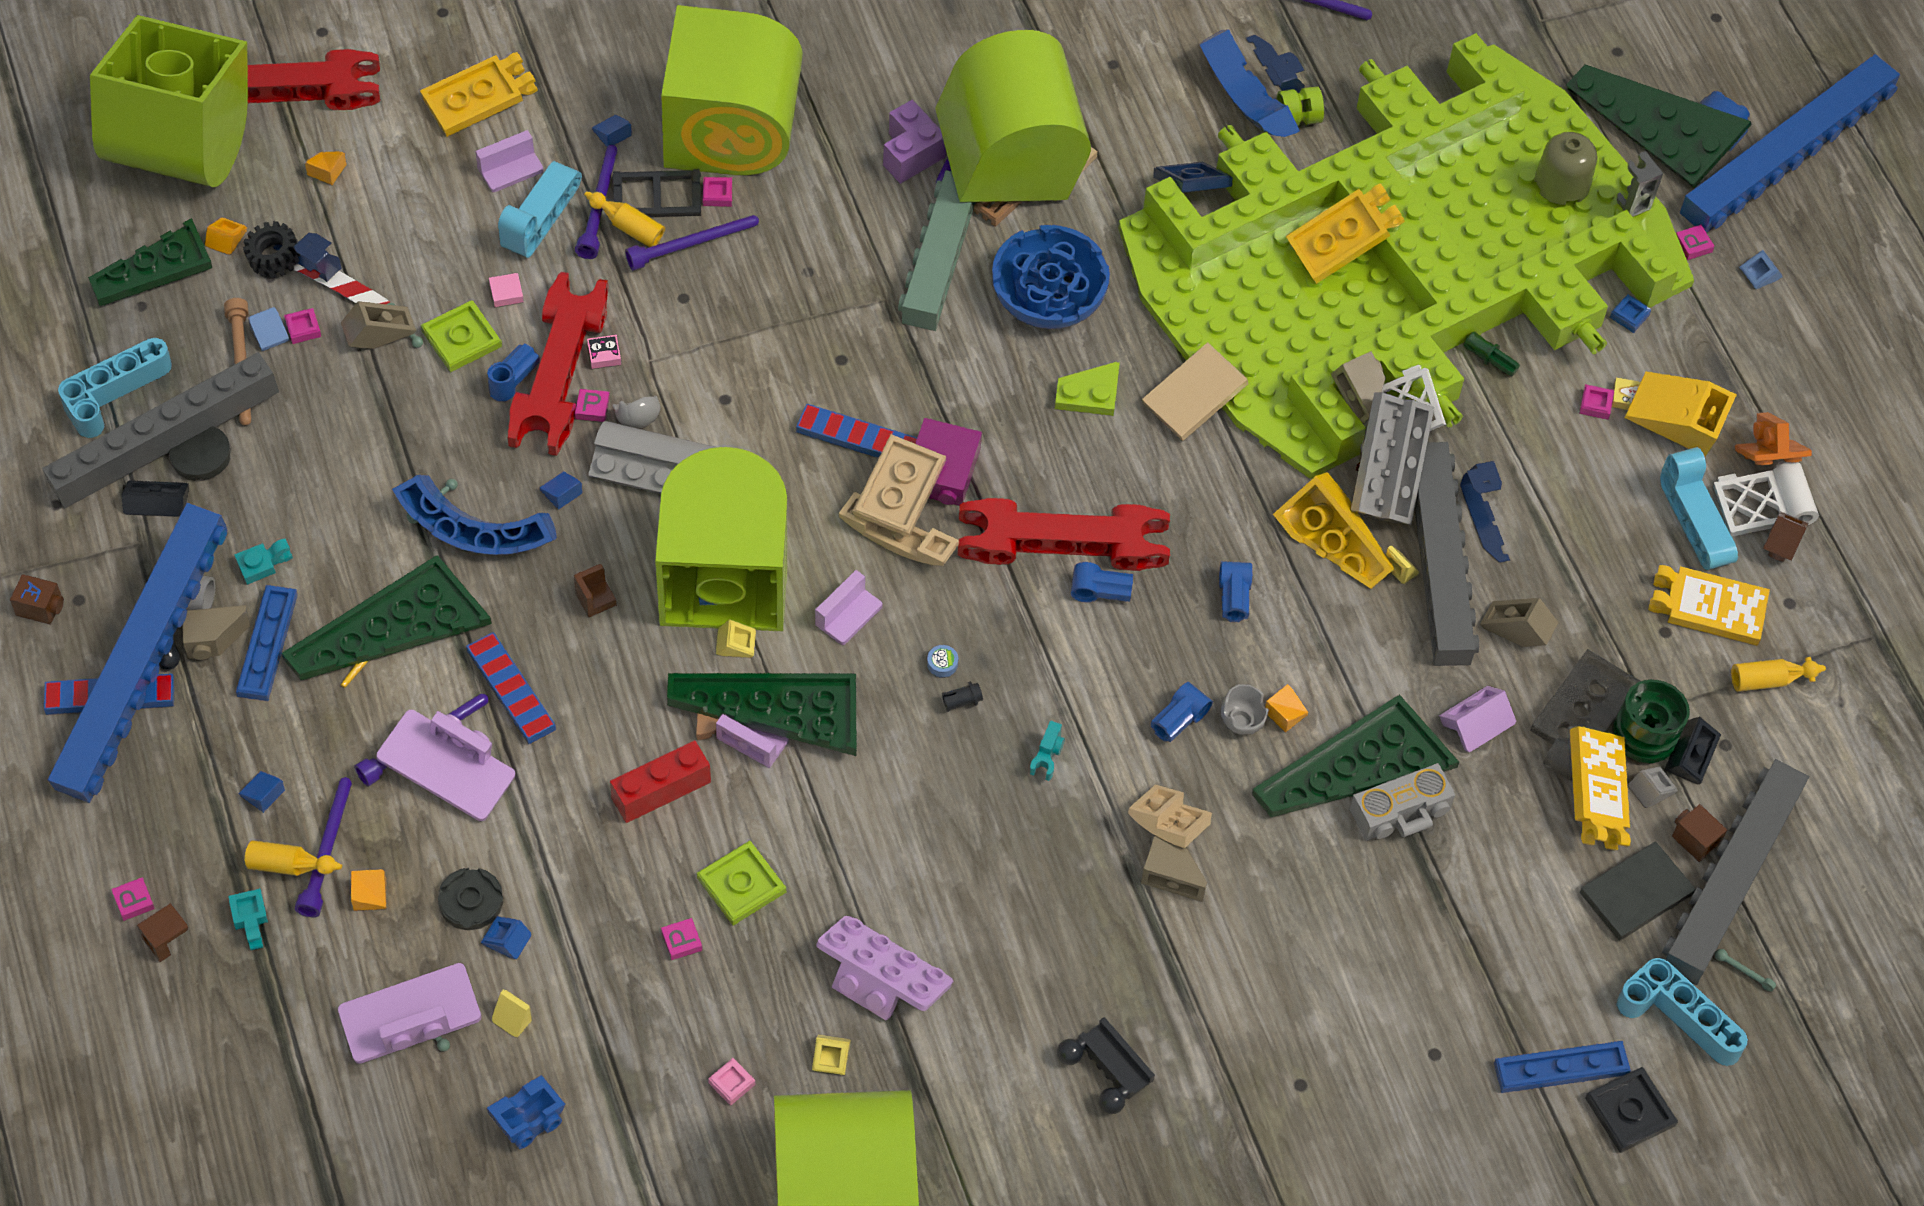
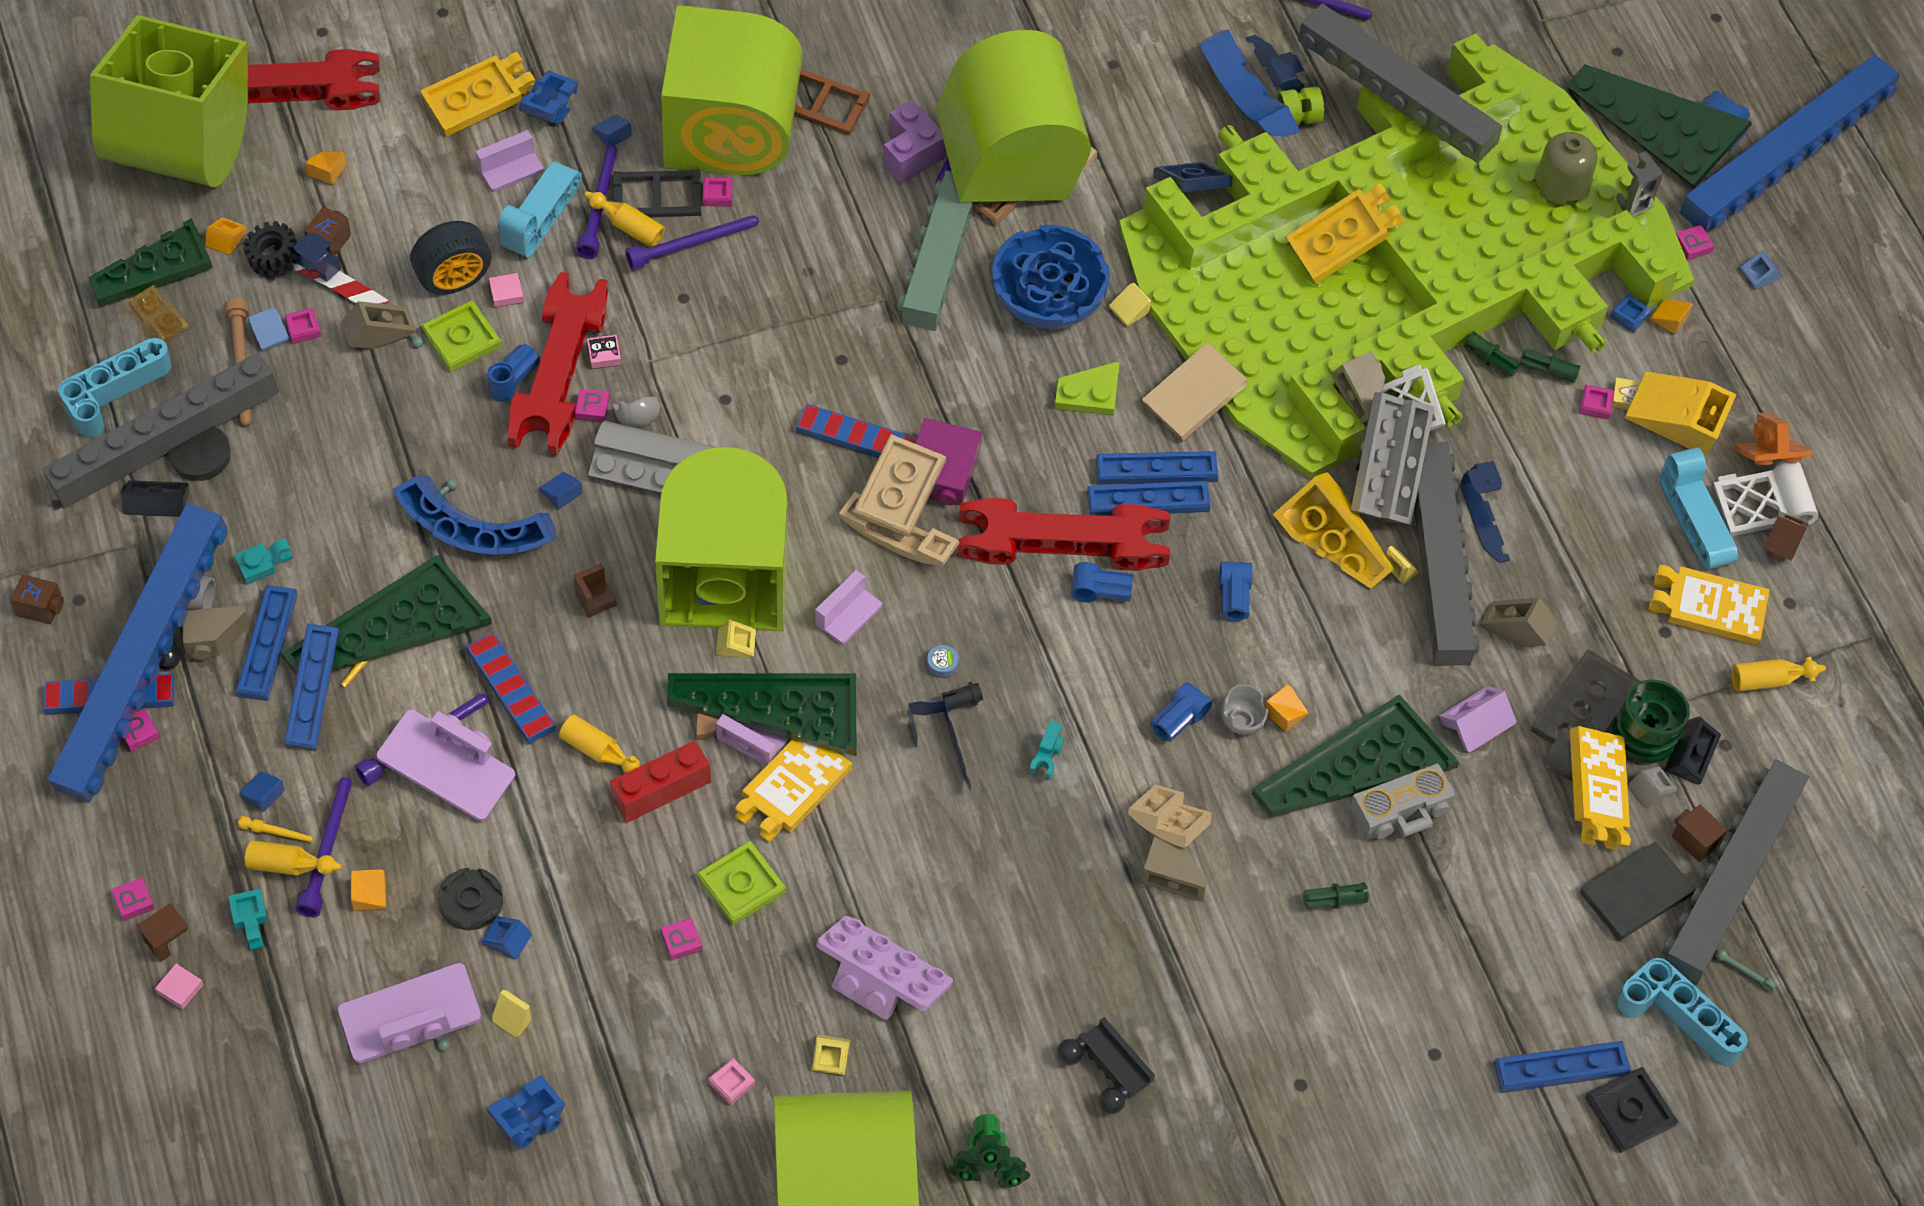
none -> dark pink tile [124,709,160,752]
none -> clear yellow slope [129,285,189,343]
none -> bright pink tile [155,964,204,1010]
none -> yellow piece [238,815,313,843]
none -> blue tile [284,623,339,751]
none -> reddish brown brick [304,207,351,256]
none -> black wheel [410,221,492,295]
none -> blue cylinder [519,70,578,124]
none -> yellow wheel [559,714,641,773]
none -> yellow tile [735,739,852,843]
none -> dark orange window [794,69,870,135]
none -> dark blue piece [907,700,971,791]
none -> dark green plant [948,1114,1030,1188]
none -> blue tile [1087,481,1211,516]
none -> blue tile [1096,451,1218,485]
none -> light yellow slope [1109,282,1151,327]
none -> dark grey brick [1298,3,1503,164]
none -> dark green axle [1303,882,1369,909]
none -> dark green axle [1520,348,1580,383]
none -> light orange slope [1650,299,1693,334]

